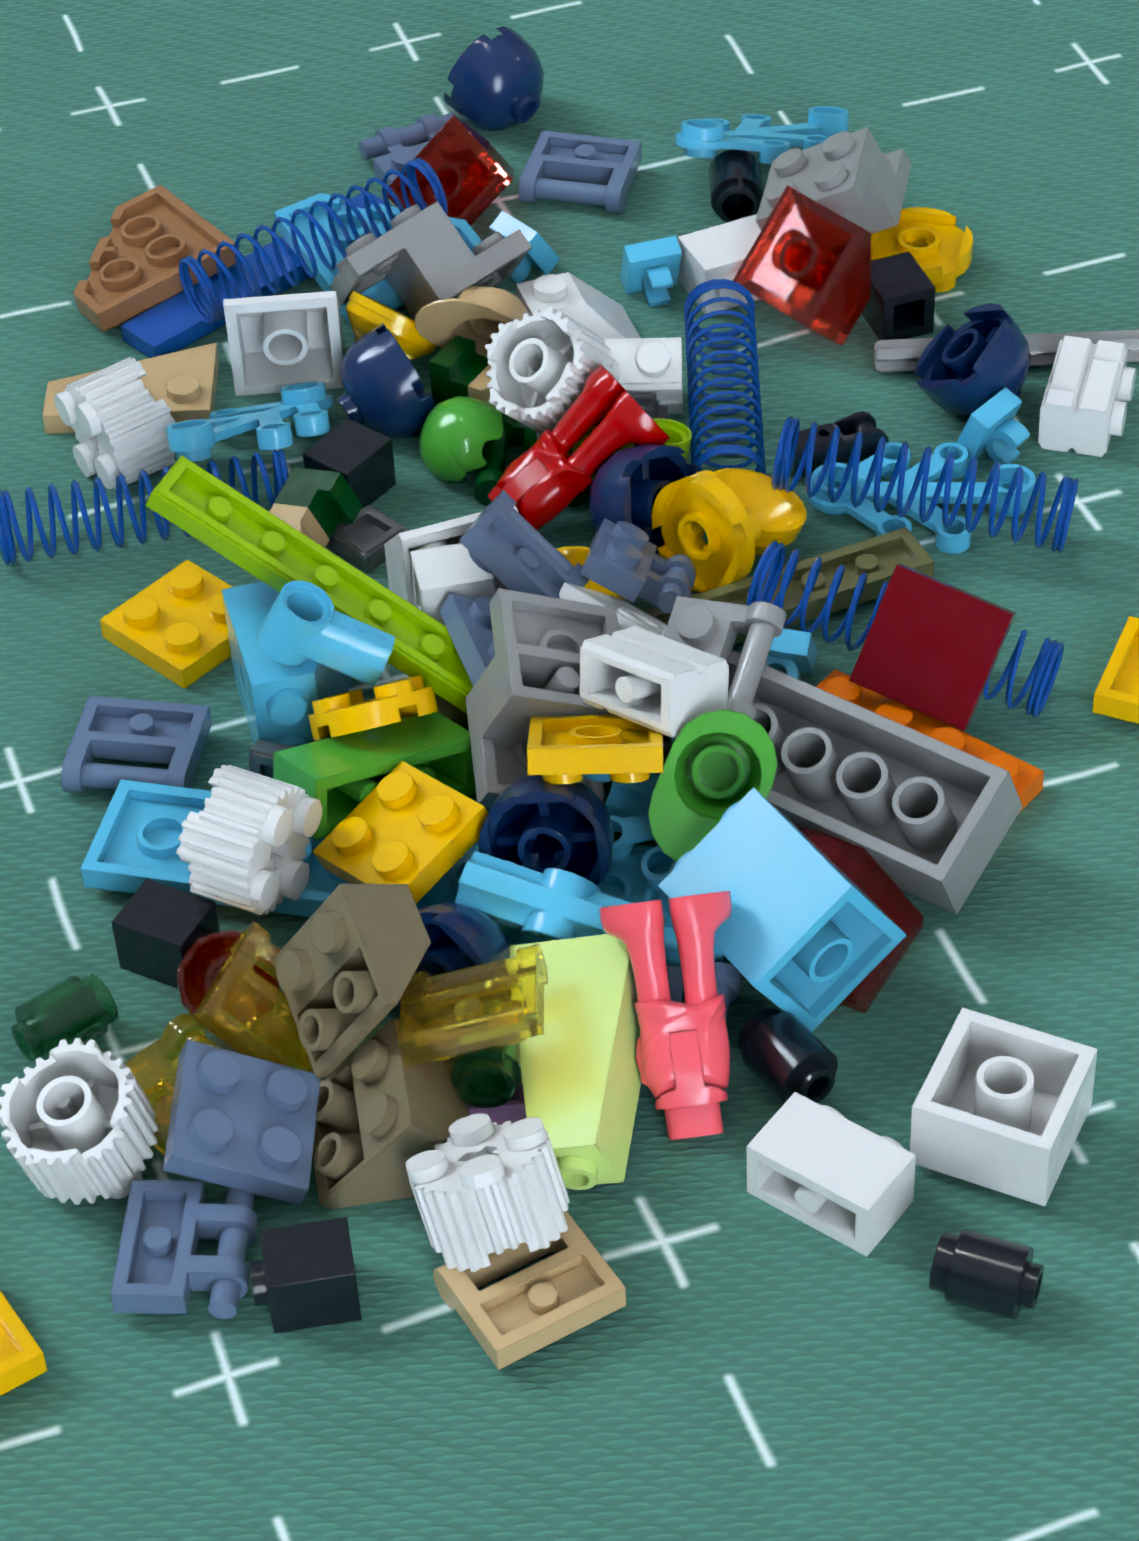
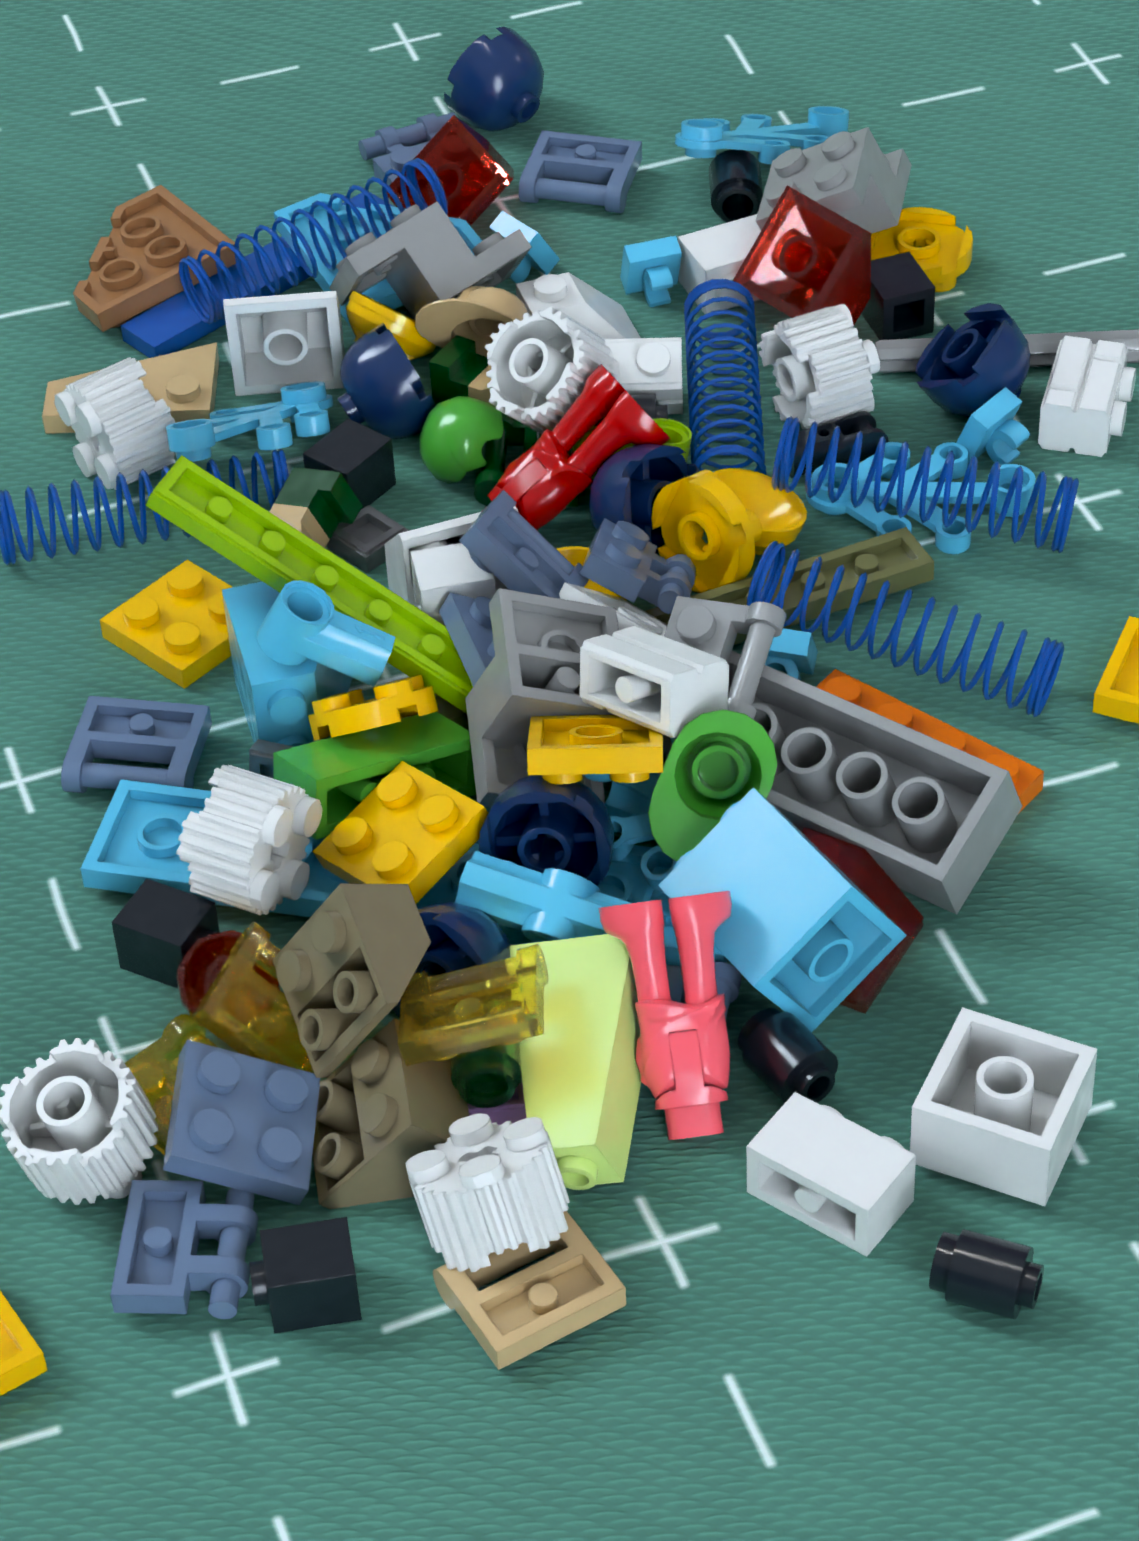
clear green brick [11,973,118,1061] -> none
dark red tile [849,563,1016,731] -> none
none -> white brick [759,304,880,430]

